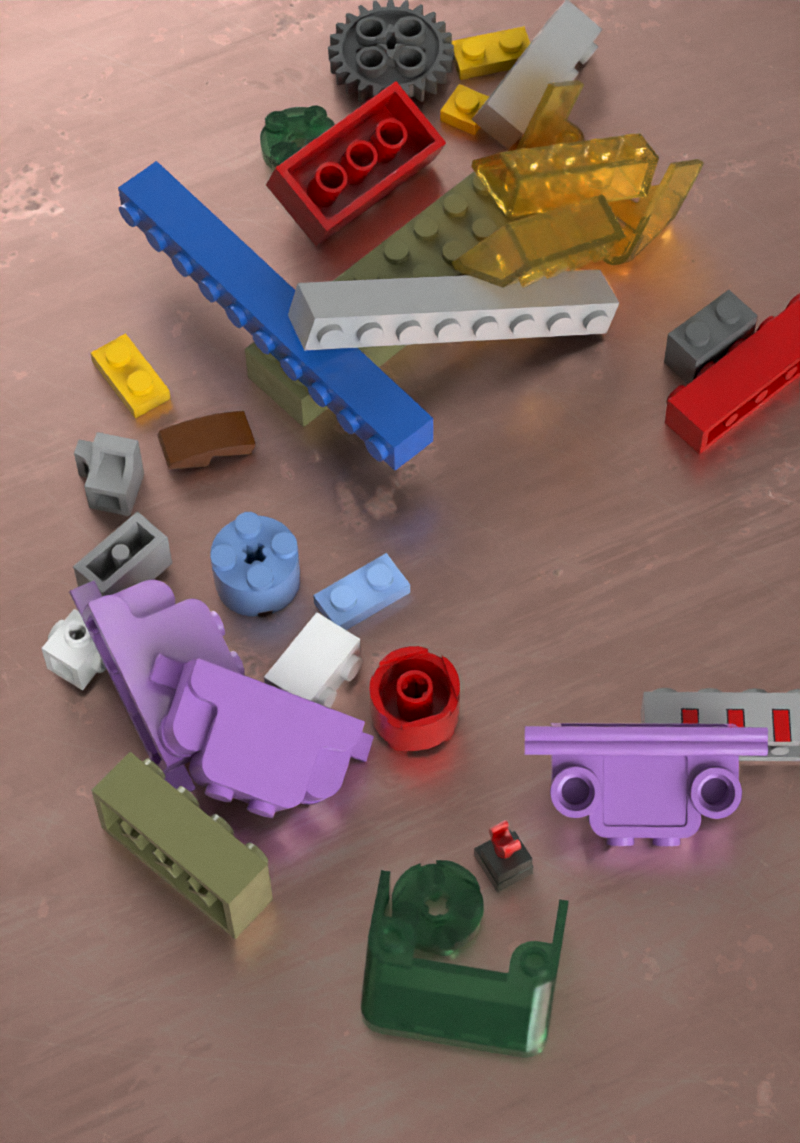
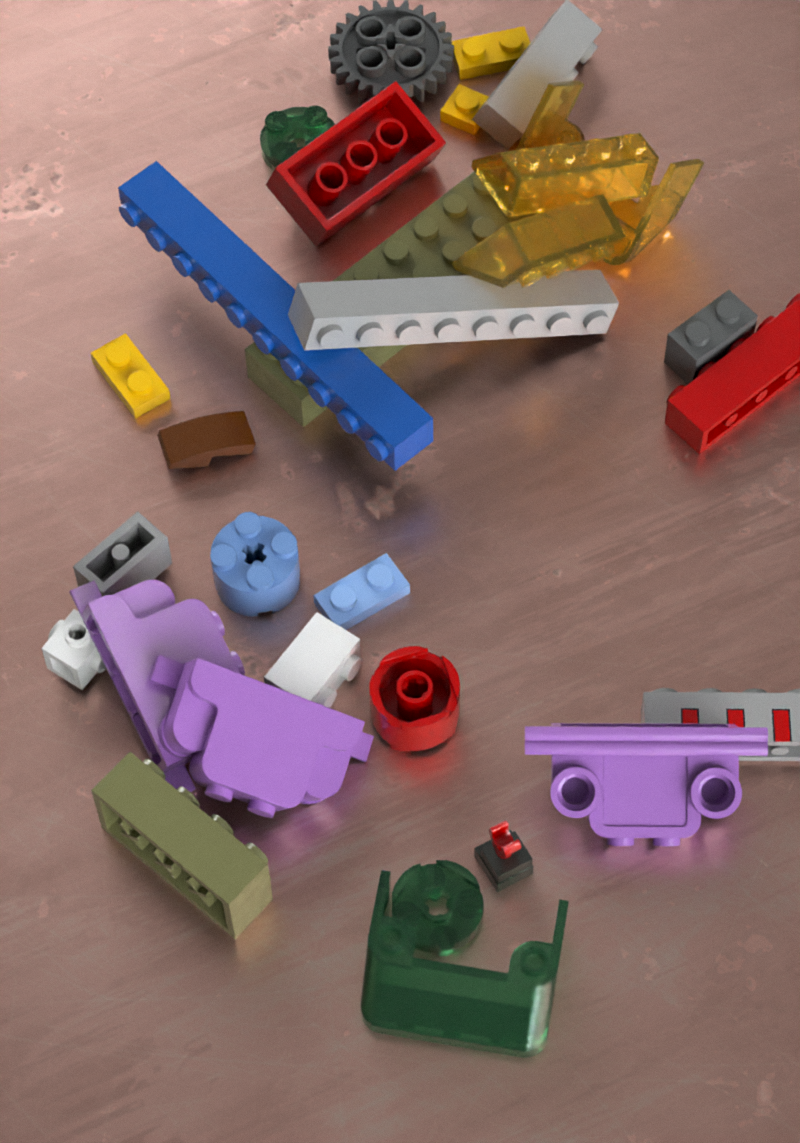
light grey brick [74,432,144,516] -> none

